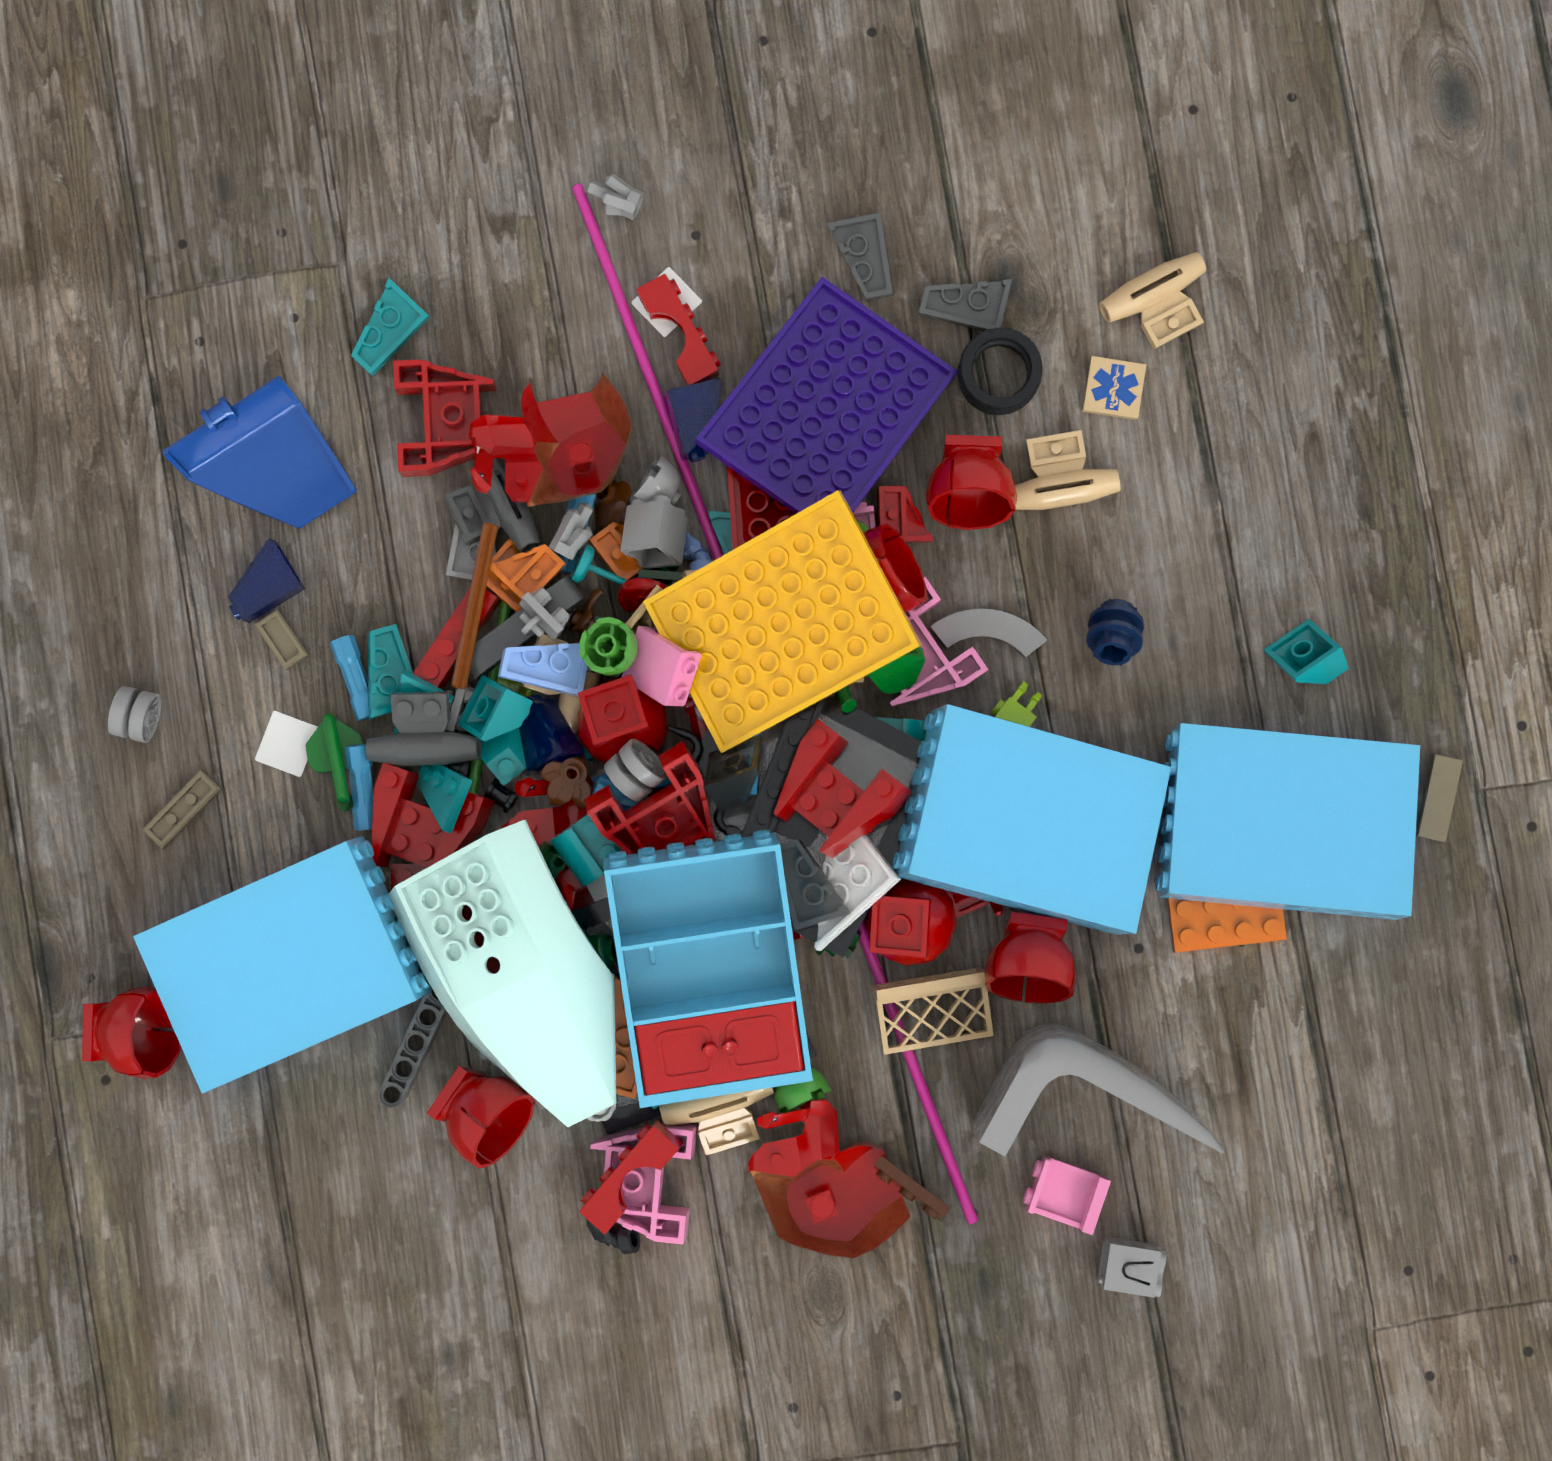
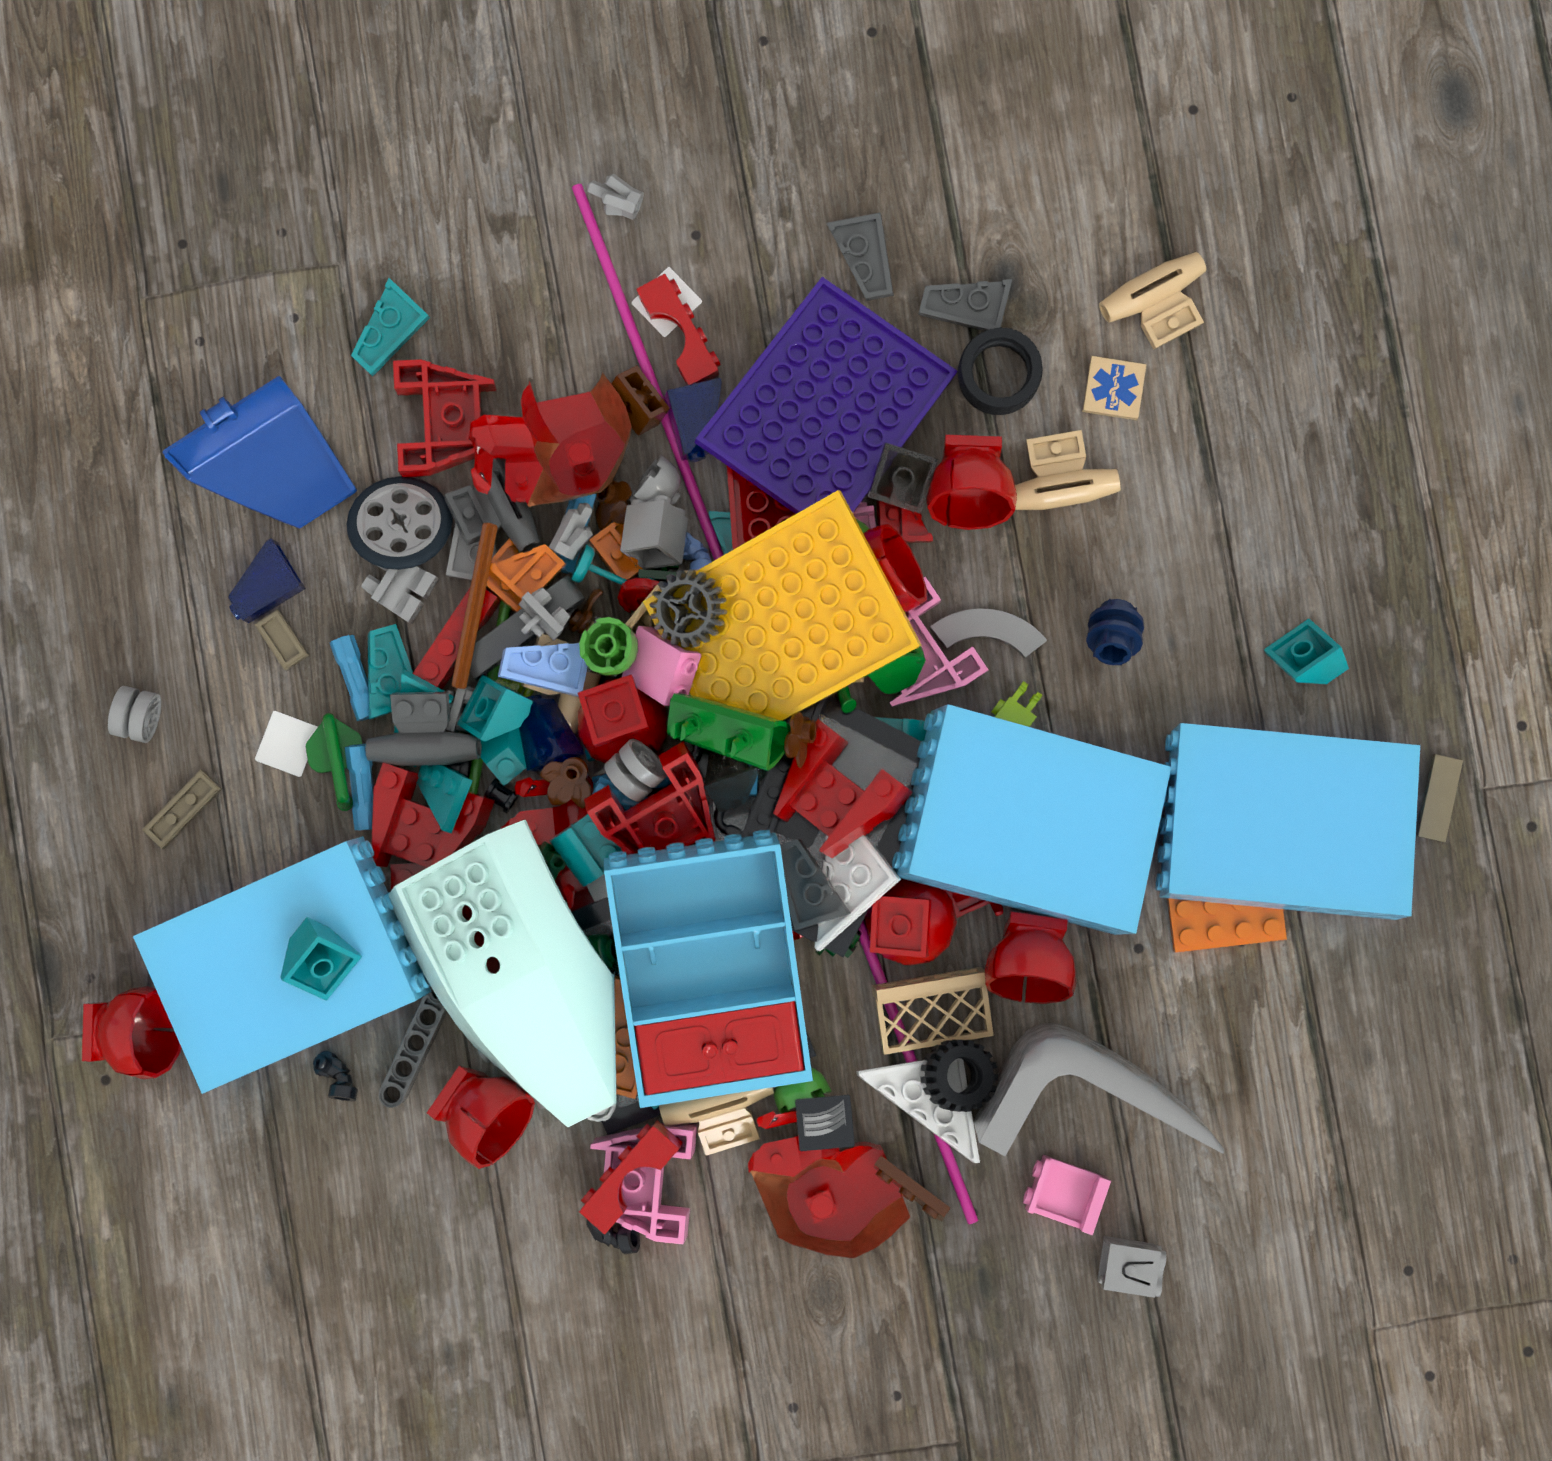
none -> teal slope [280,917,362,1001]
none -> black arm [313,1051,358,1101]
none -> wedge [346,476,453,570]
none -> light grey hips [361,566,439,624]
none -> reddish brown brick [611,365,670,436]
none -> dark grey gear [650,569,727,647]
none -> green piece [667,693,791,771]
none -> reddish brown plate [784,712,817,768]
none -> black sticker [795,1095,855,1151]
none -> white tile [856,1058,980,1163]
none -> clear smoke slope [868,443,938,514]
none -> black tyre [920,1040,998,1112]

